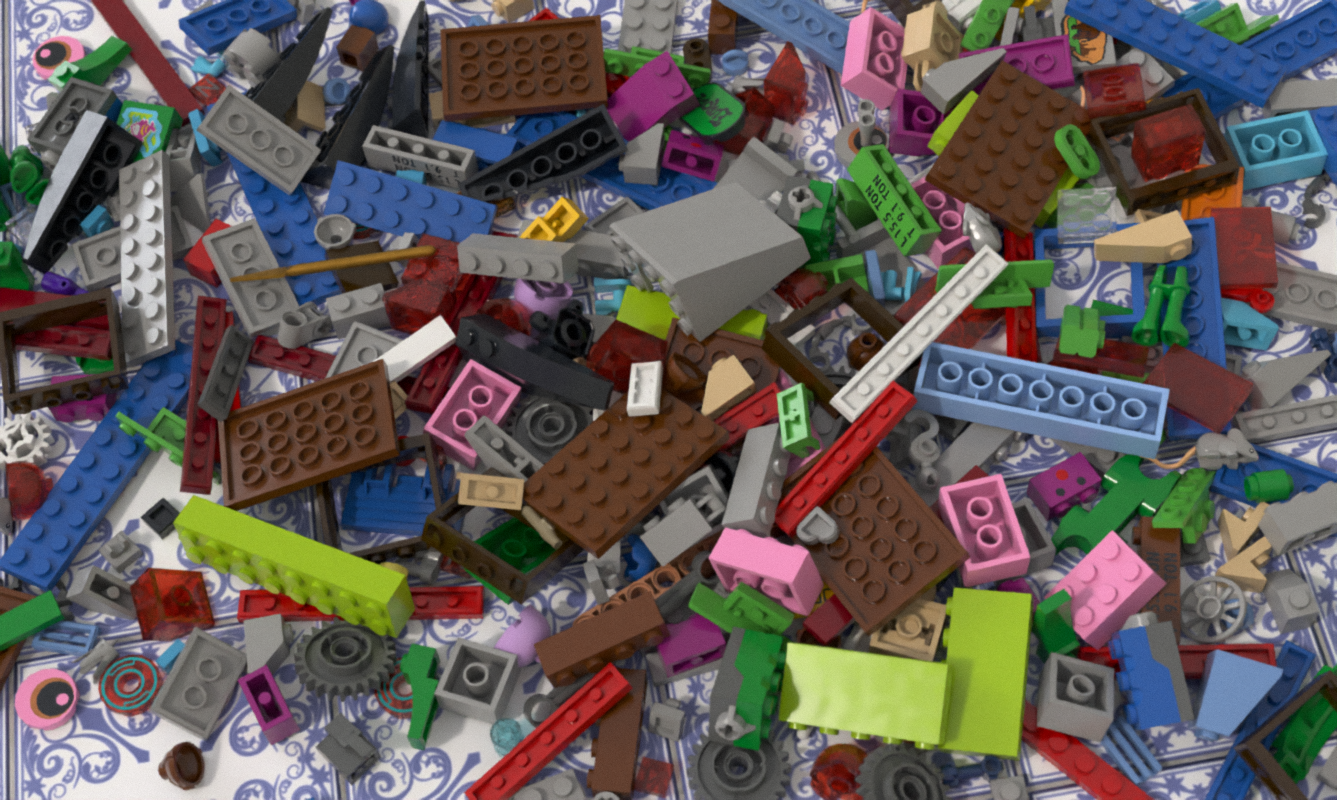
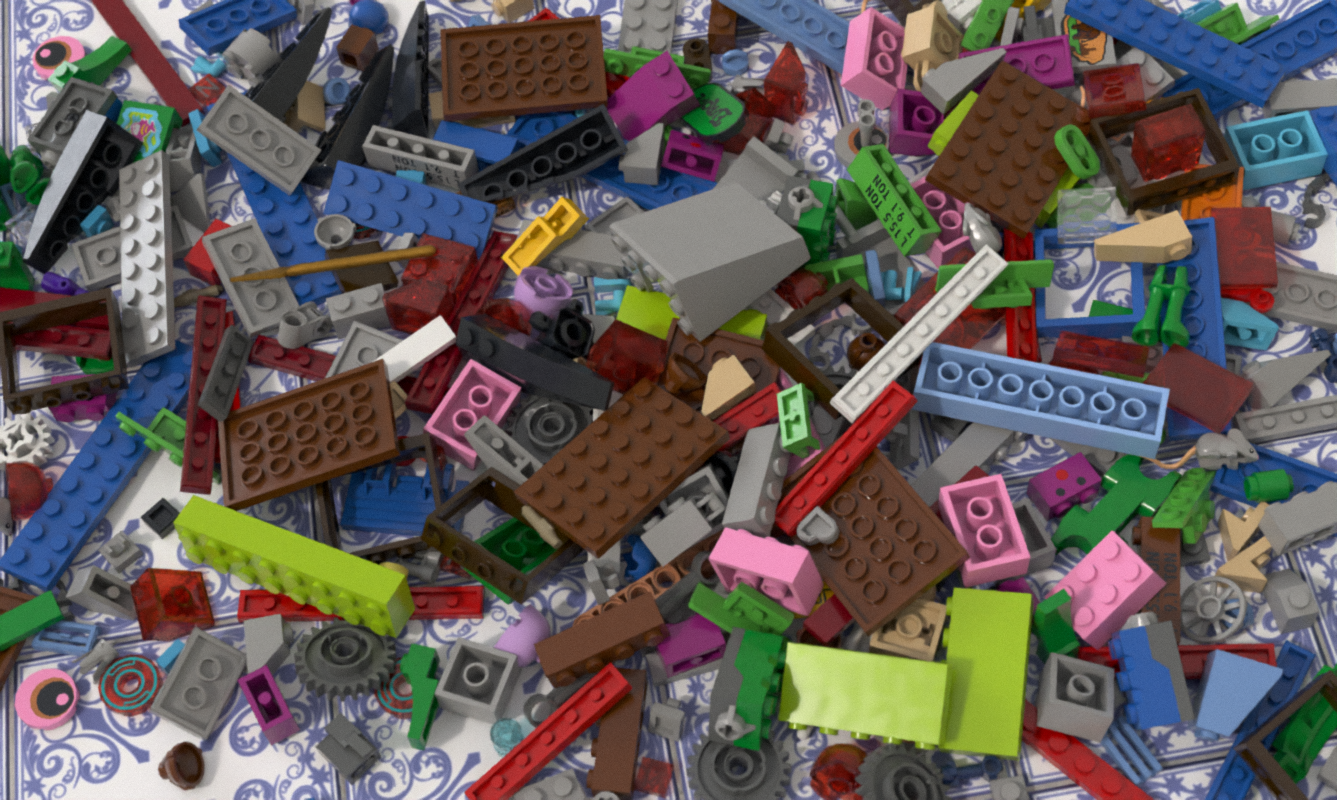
tan panel [456,472,524,510] -> none
light grey brick [457,234,578,283] -> none
white plate [627,361,663,417] -> none
light grey piece [901,409,940,490] -> none
bright green brick [1059,305,1105,358] -> none
none -> dark tan piece [174,284,224,308]

